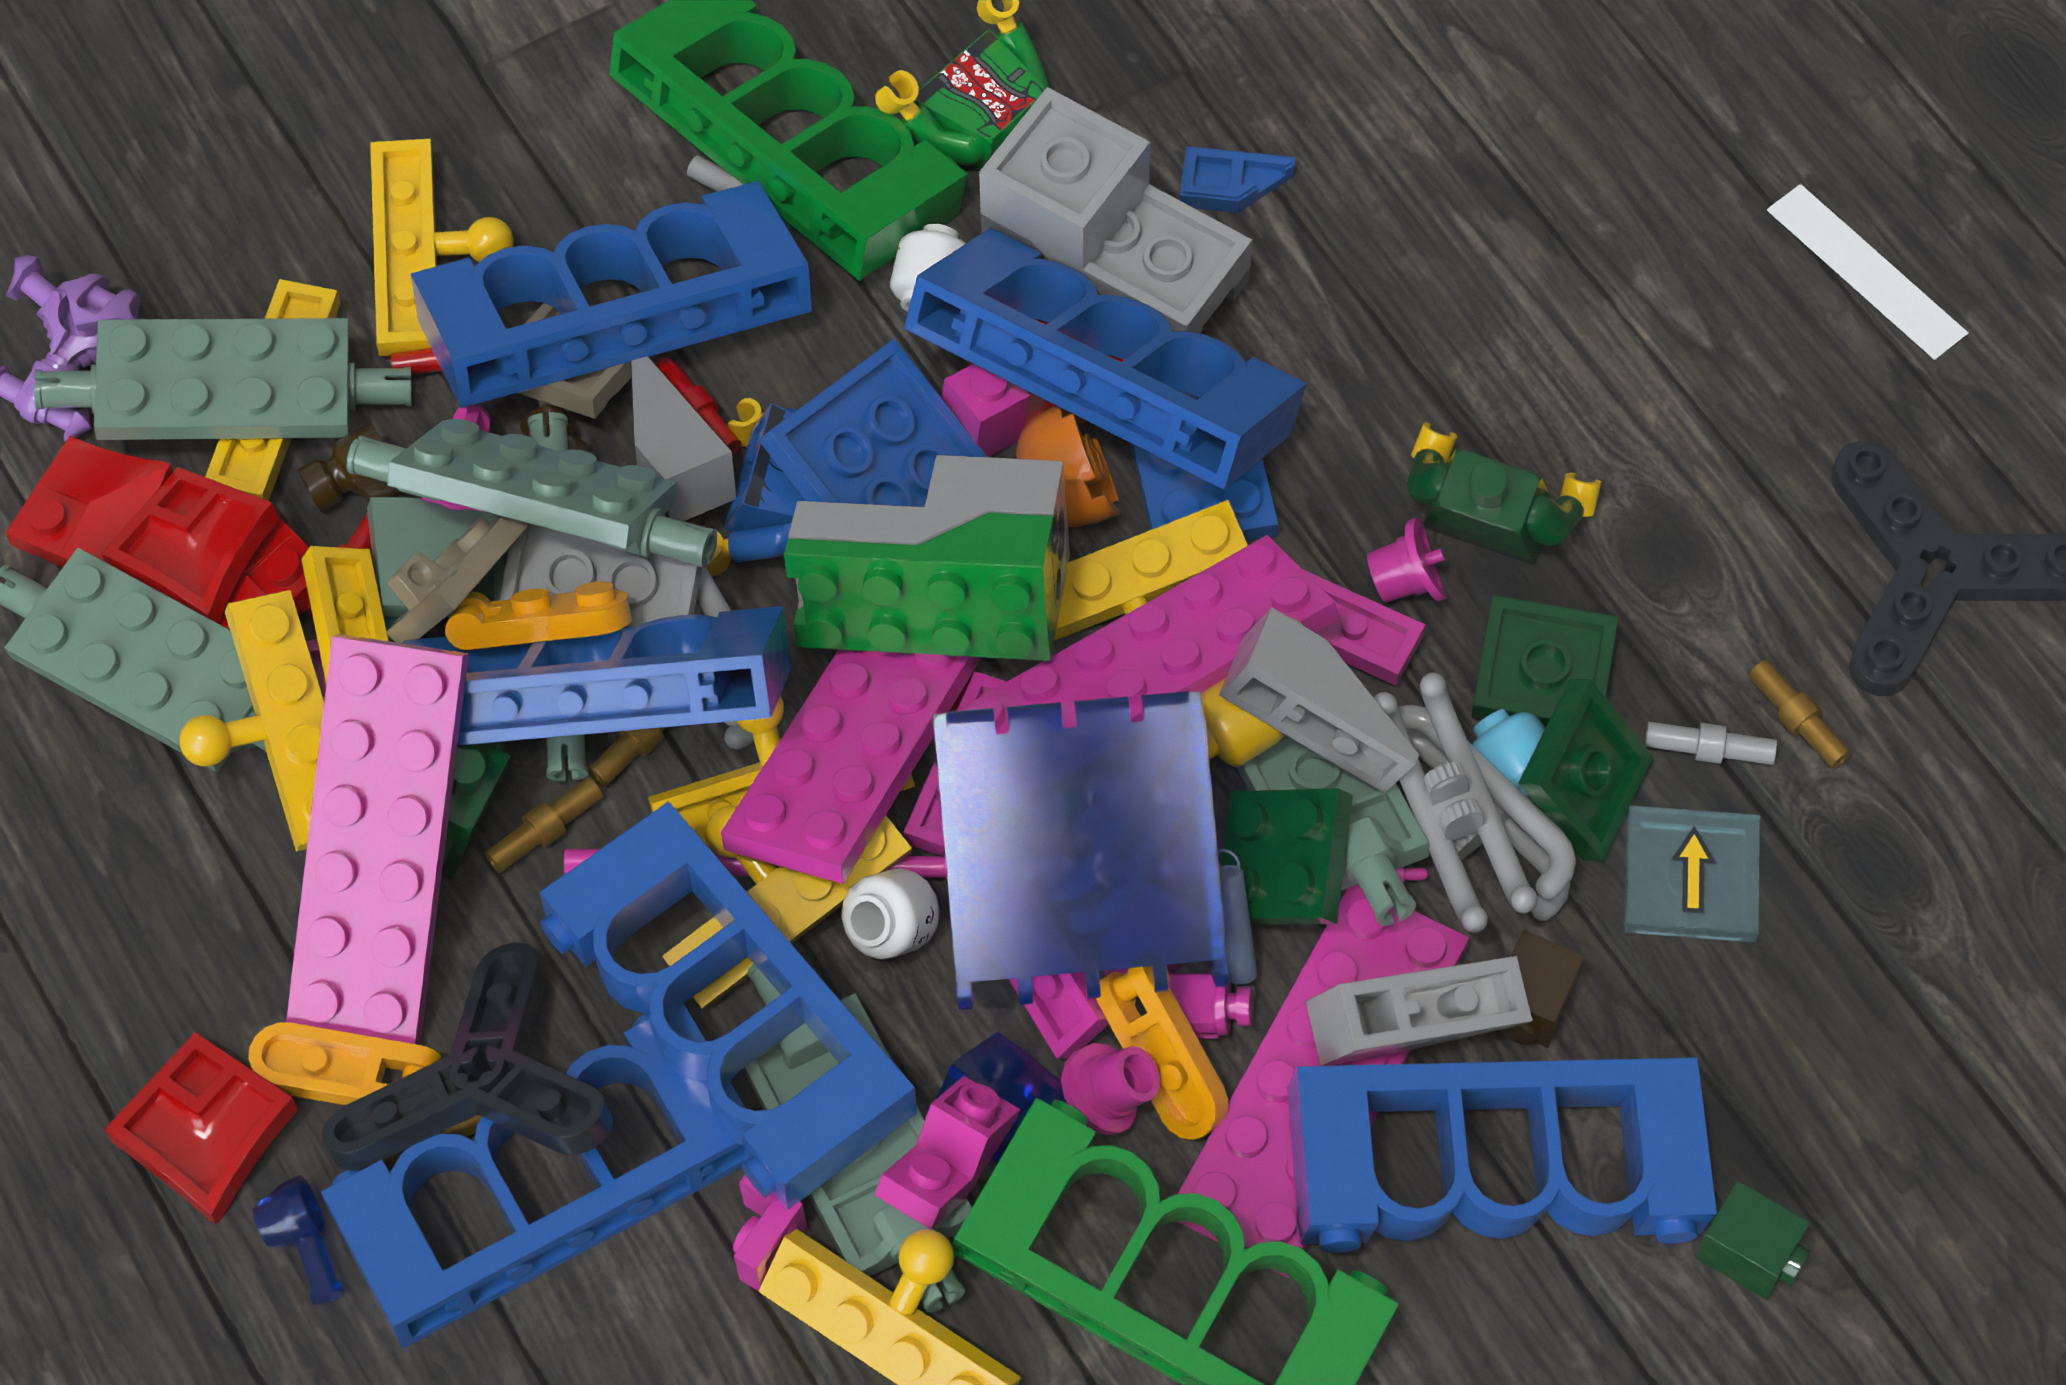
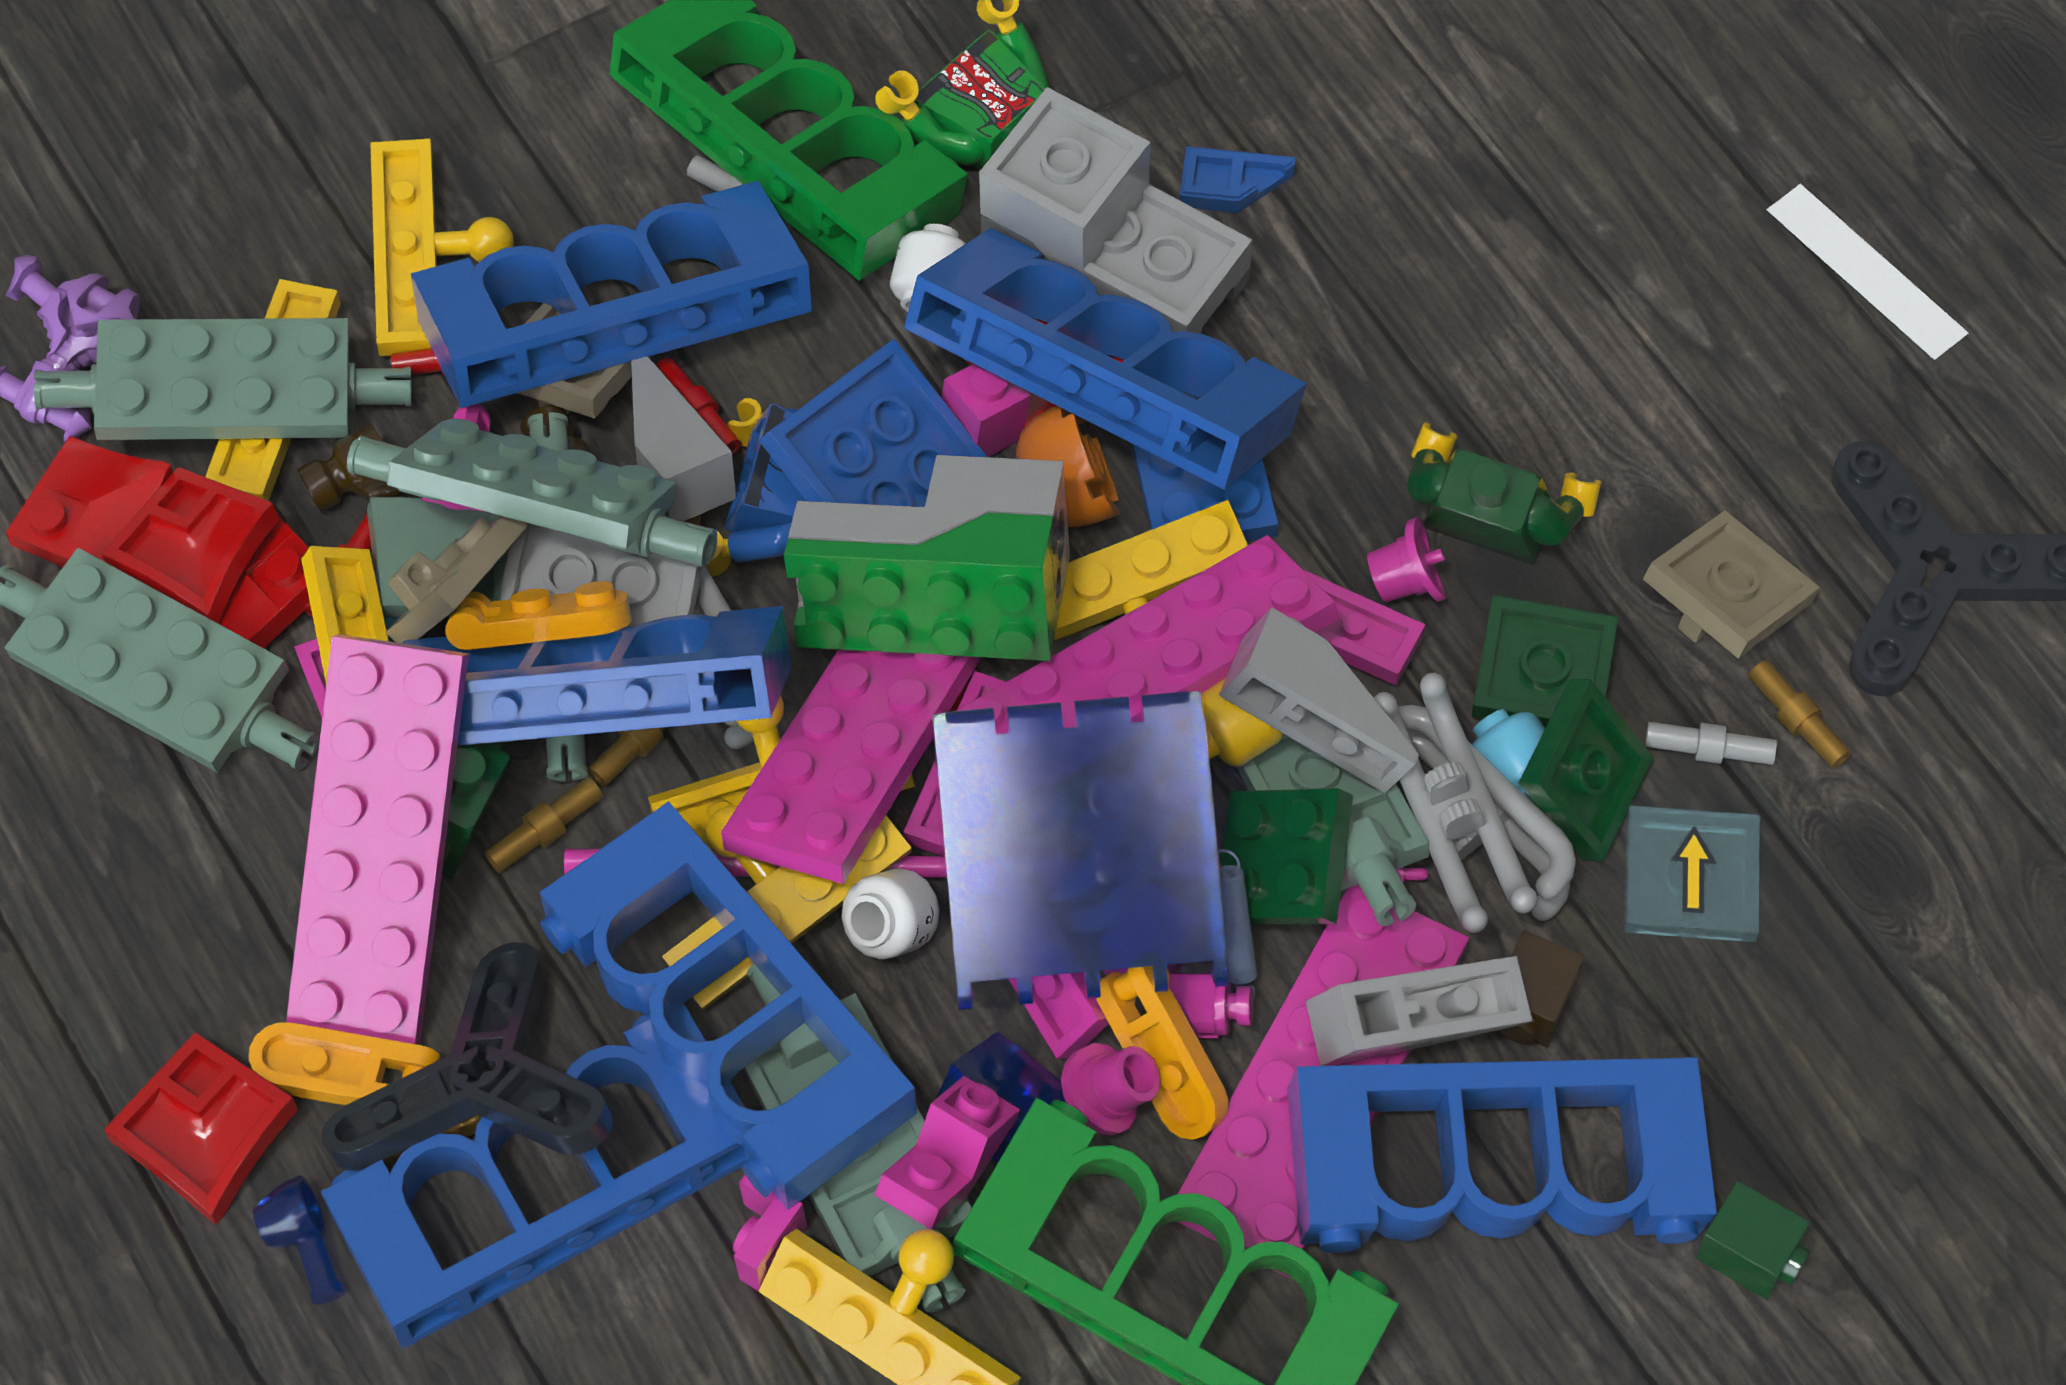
yellow plate [179,590,324,852] -> none
none -> dark tan hinge [1643,510,1820,659]

